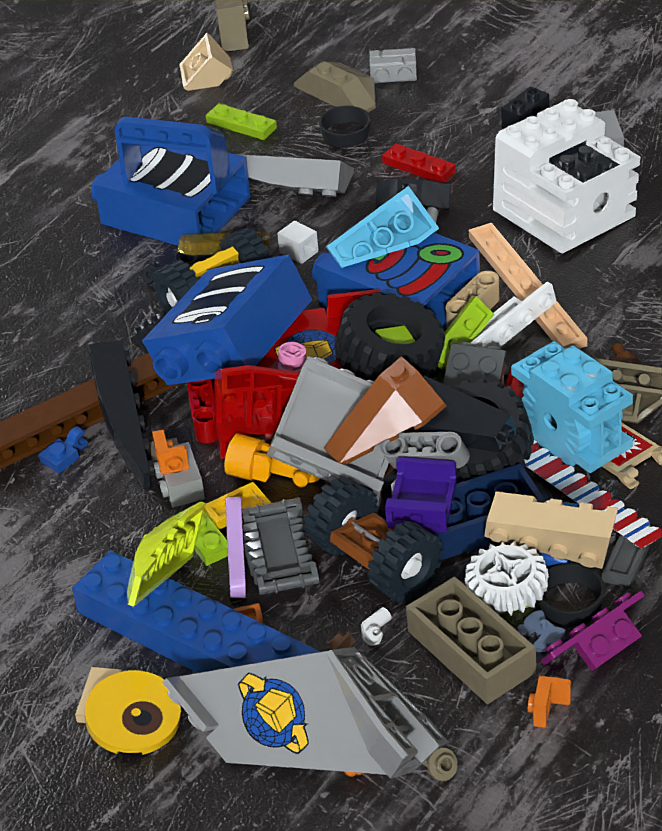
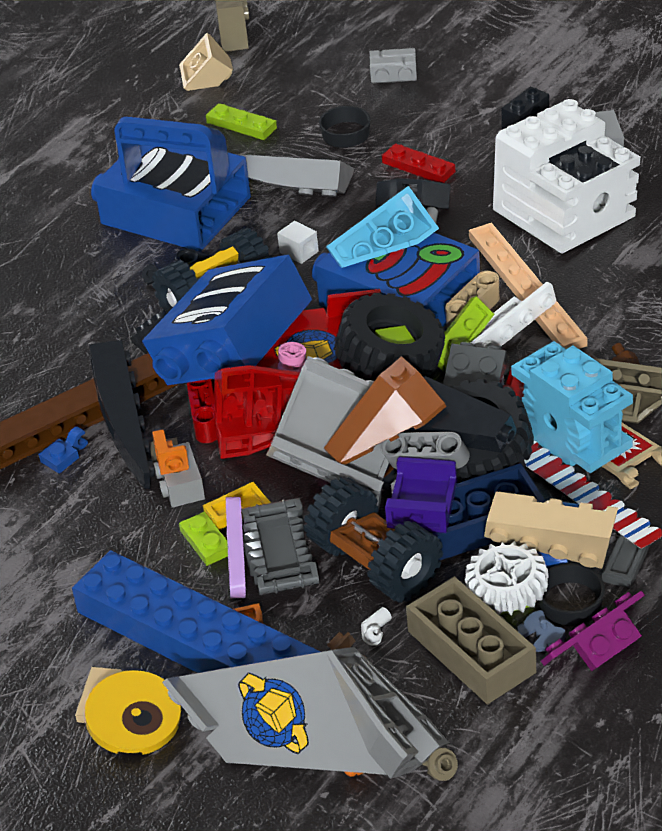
neon yellow wedge [127,501,206,607] -> none
clear yellow beam [178,231,271,255] -> none
light orange piece [224,433,320,487] -> none
dark tan wedge [294,61,376,113] -> none
orange bracket [528,676,571,728] -> none

